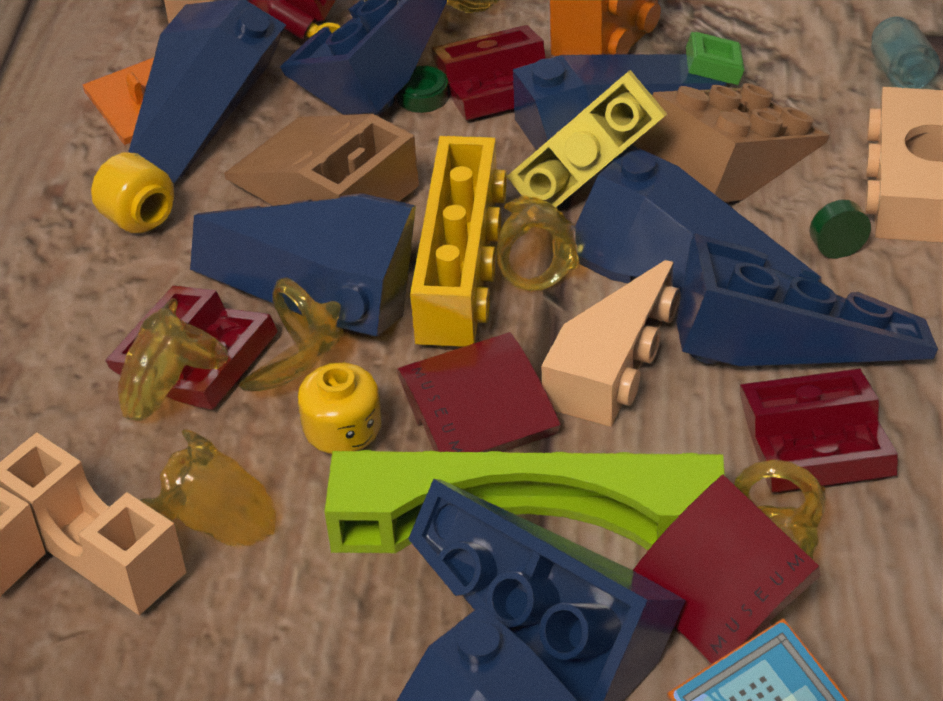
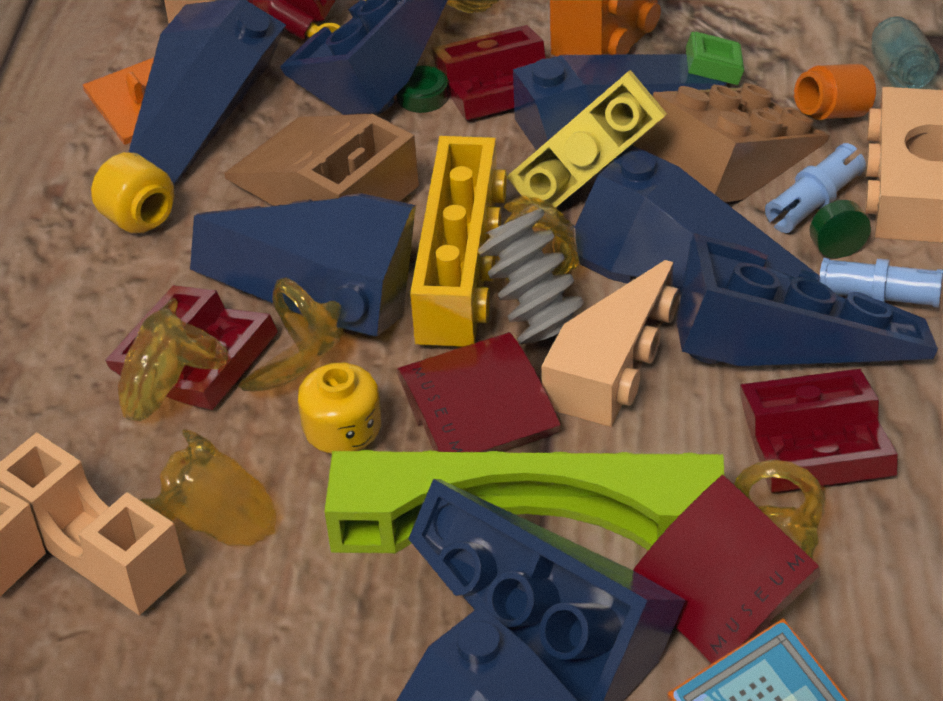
none -> light grey piece [478,208,584,344]
none -> light blue pin [765,143,866,233]
none -> orange brick [794,64,876,120]
none -> light blue pin [819,258,943,308]

